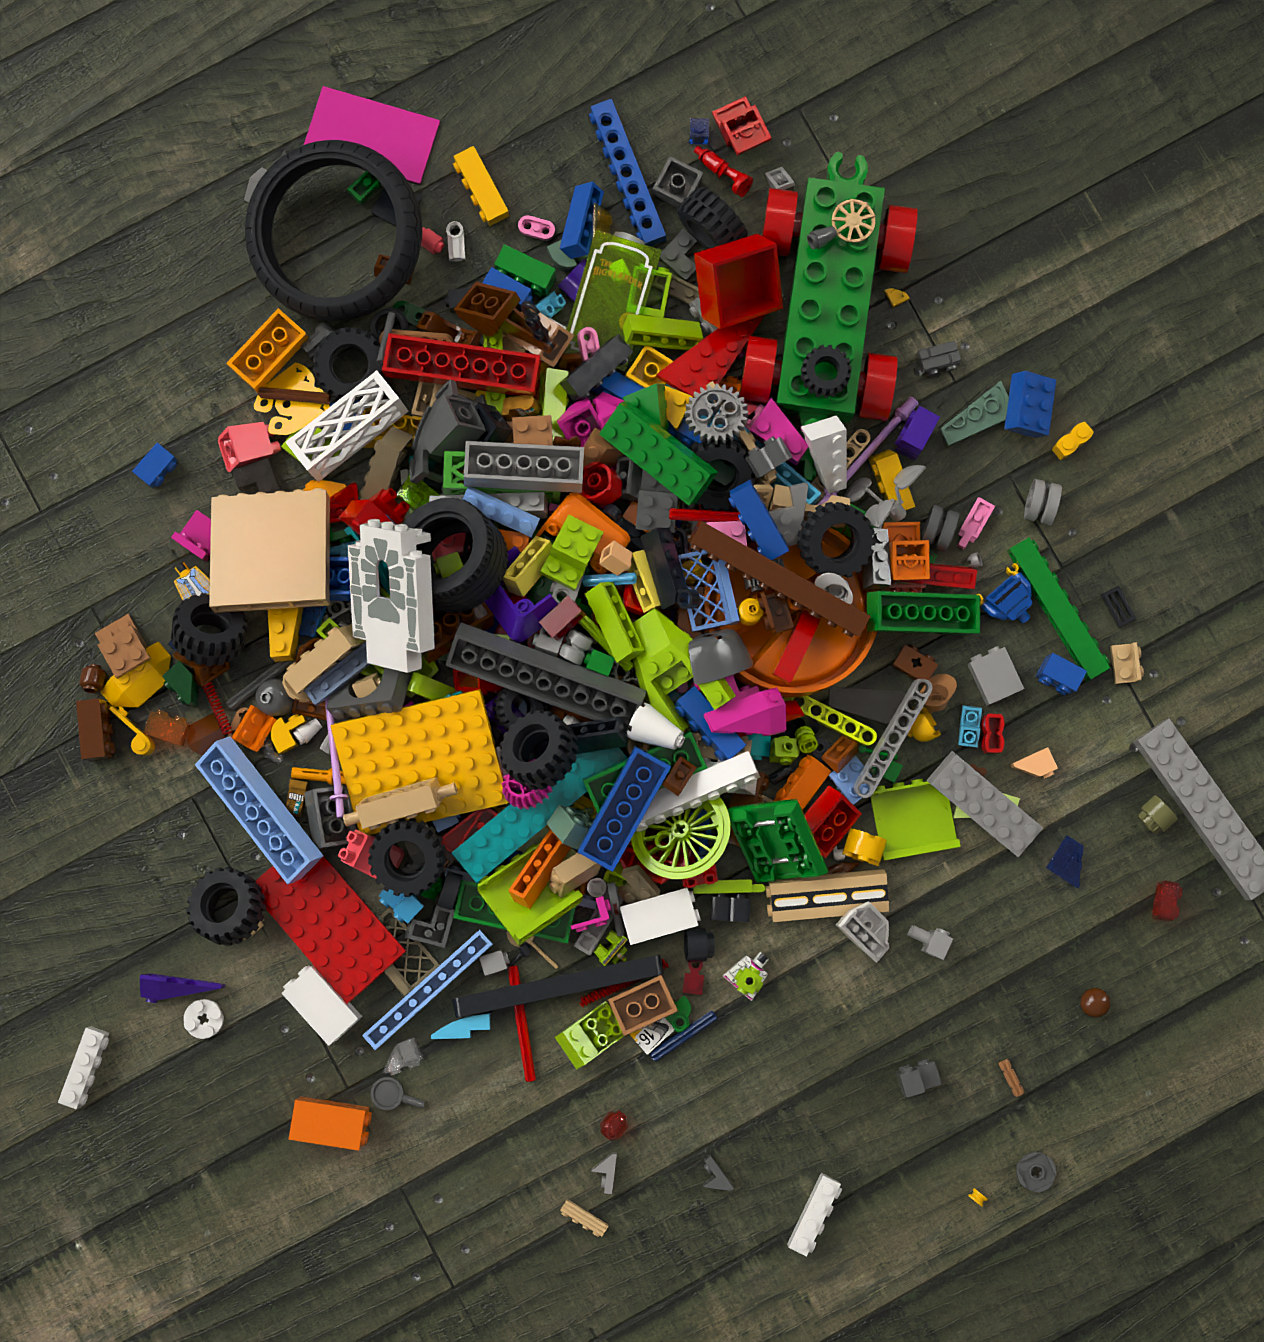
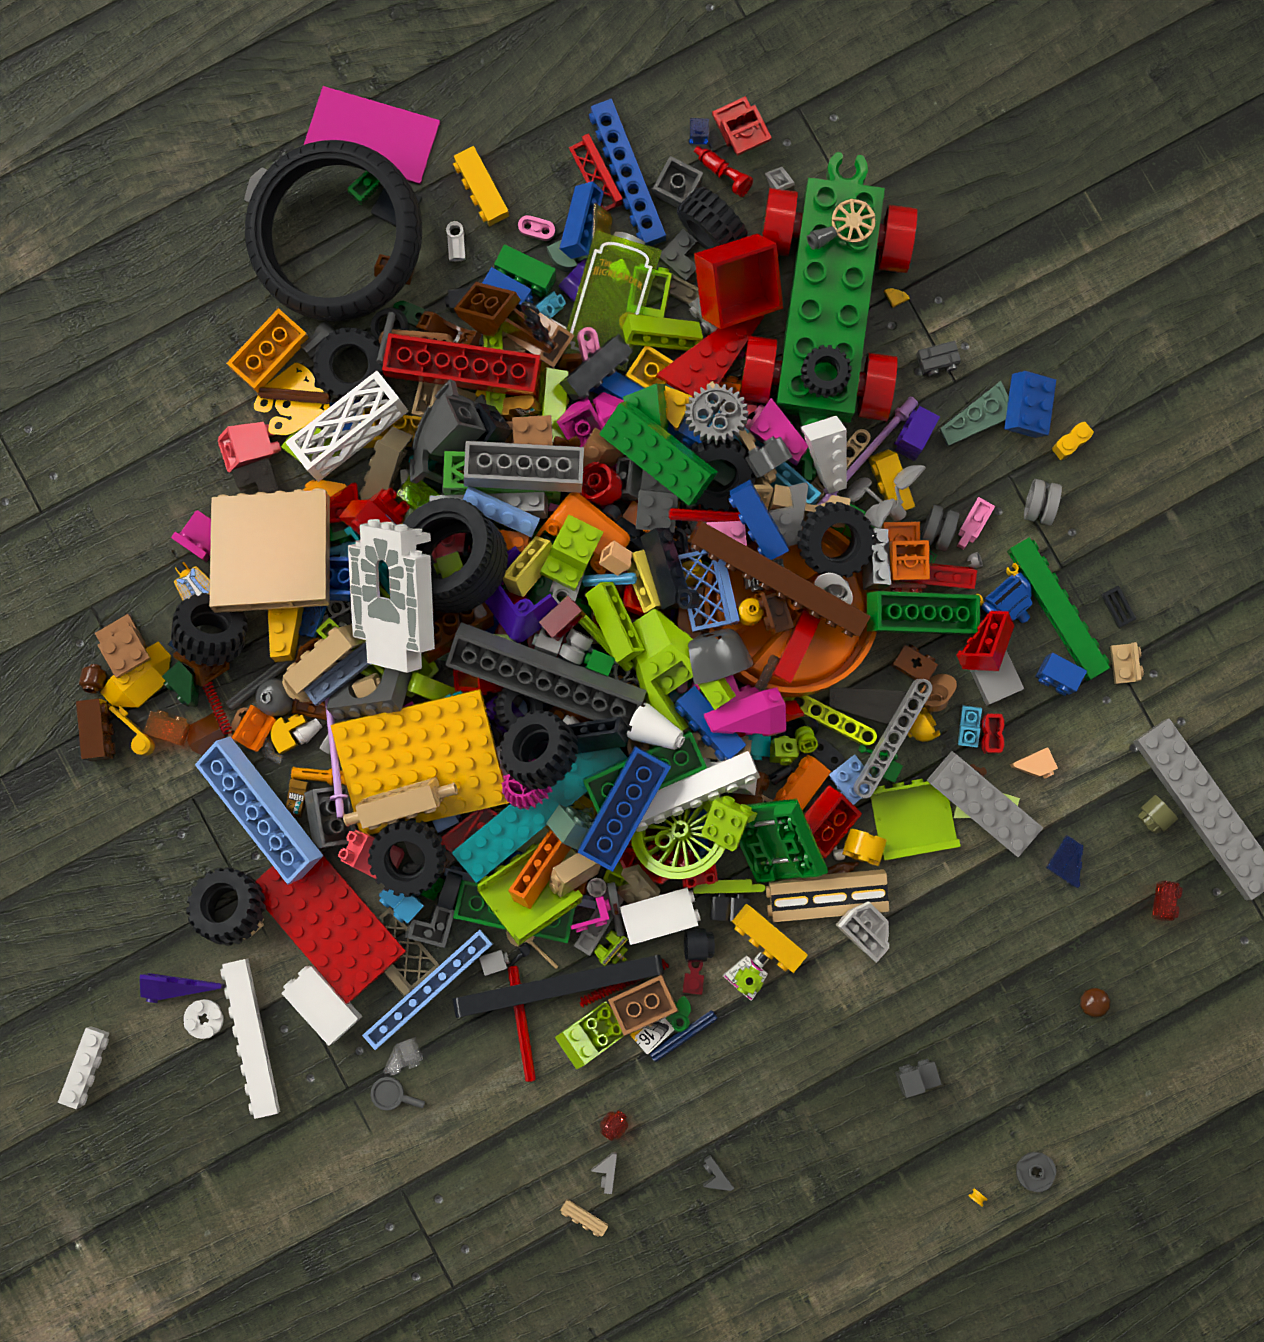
blue brick [132,443,178,489] -> none
orange brick [288,1096,372,1151] -> none
coral brick [421,227,445,254] -> none
medium azure slope [431,1013,491,1039] -> none
reddish brown slope [662,756,697,796] -> none
white brick [787,1173,842,1257] -> none
dark orange slope [822,735,859,773] -> none
light grey brick [907,925,953,960] -> none
medium nougat axle [999,1059,1024,1097] -> none
none -> white brick [220,959,280,1119]
none -> red fence [569,133,623,214]
none -> lime bracket [701,796,757,851]
none -> yellow brick [732,904,808,973]
none -> clear smoke axle [755,655,780,691]
none -> red wedge [956,611,1014,671]

